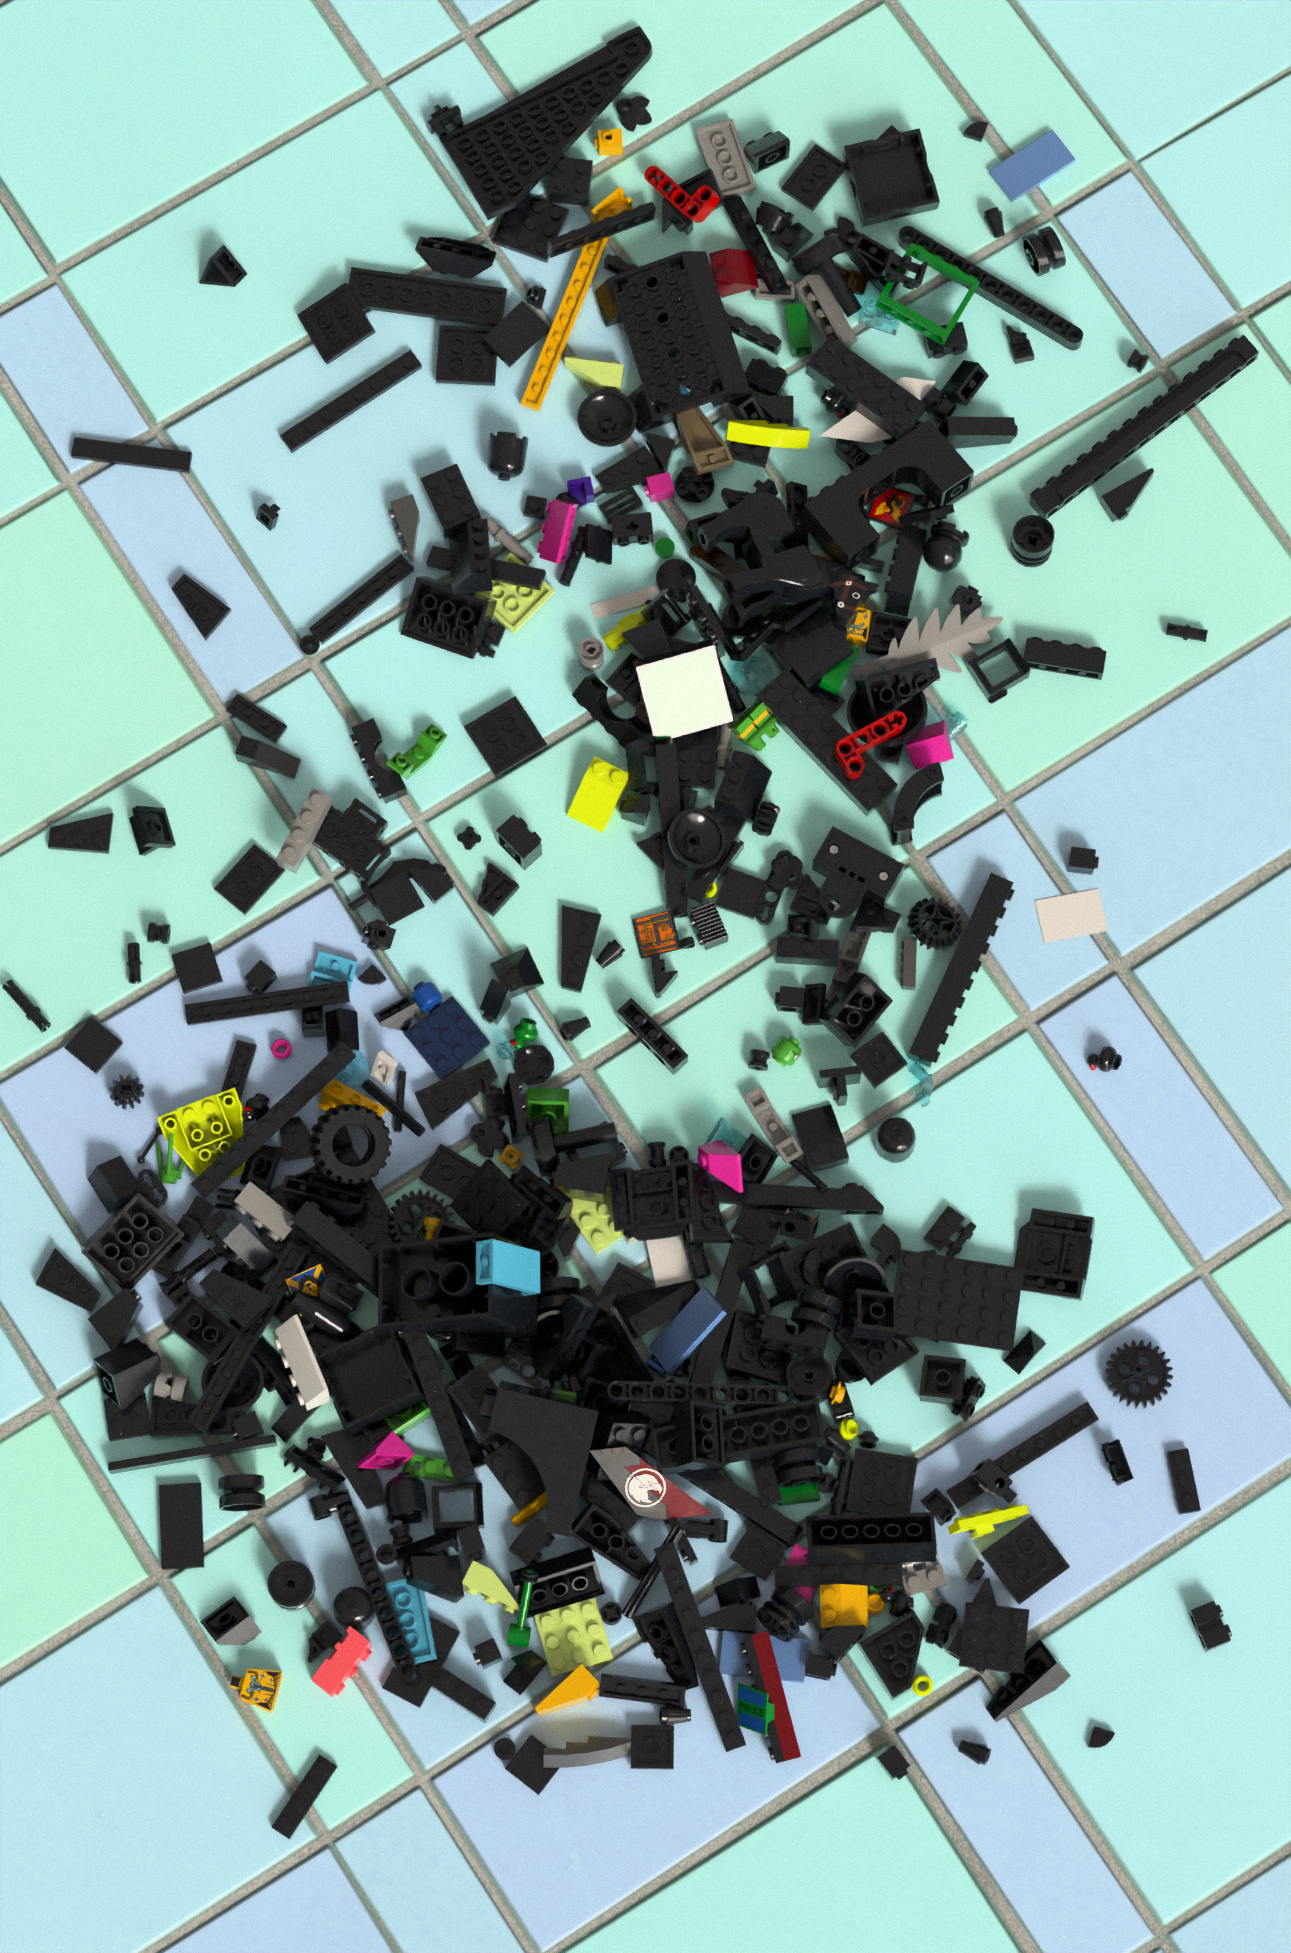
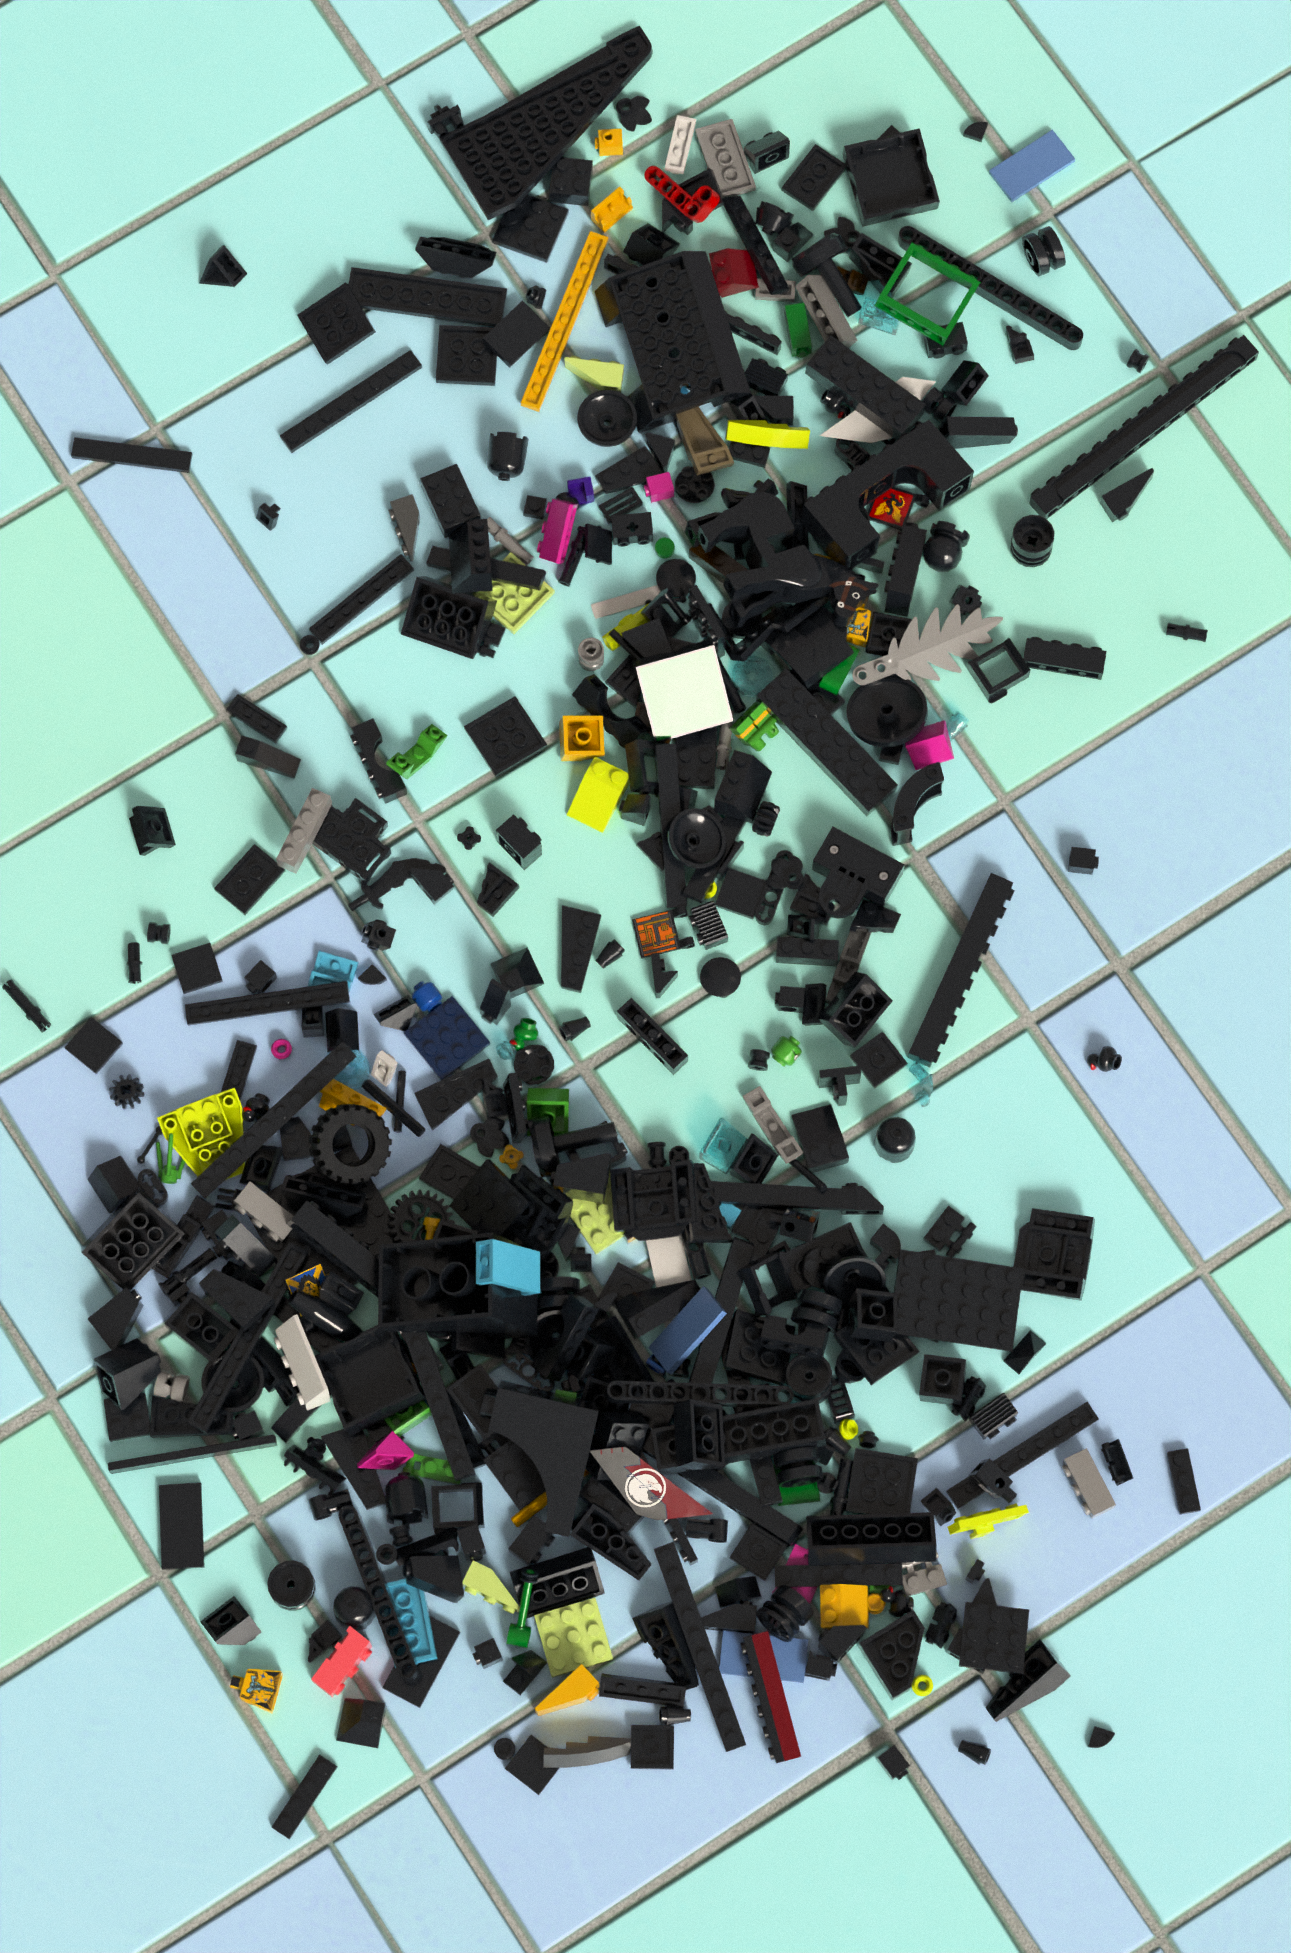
black wing [35,1248,101,1313] -> none
black wing [48,813,114,854] -> none
black wing [171,574,231,641] -> none
black wheel [218,1474,266,1512] -> none
black tile [369,871,425,926] -> none
black brick [431,1667,497,1723] -> none
black plate [547,202,656,258] -> none
black wheel [601,1602,622,1626] -> none
black axle [622,1524,684,1619] -> none
dark pink slope [697,1140,743,1193] -> none
piece [737,1683,775,1735] -> none
yellow plate [829,1381,846,1404] -> none
red beam [834,711,907,779] -> none
black wedge [854,658,940,720] -> none
black window [880,249,928,290] -> none
black plate [898,504,954,527] -> none
dark grey piece [900,937,917,990] -> none
black gear [907,896,962,951] -> none
black plate [981,1516,1070,1605] -> none
black cone [983,207,1005,238] -> none
white sticker [1035,888,1108,943] -> none
black gear [1104,1340,1173,1409] -> none
black brick [1188,1601,1232,1653] -> none
none -> black slope [336,1698,387,1749]
none -> yellow slope [559,715,605,761]
none -> black tile [570,1247,592,1272]
none -> black bar [609,629,644,660]
none -> black slope [623,223,680,265]
none -> white plate [665,115,696,175]
none -> black dish [700,957,741,998]
none -> medium azure tile [719,1204,742,1229]
none -> black brick [969,1392,1018,1440]
none -> light grey brick [1062,1448,1116,1519]

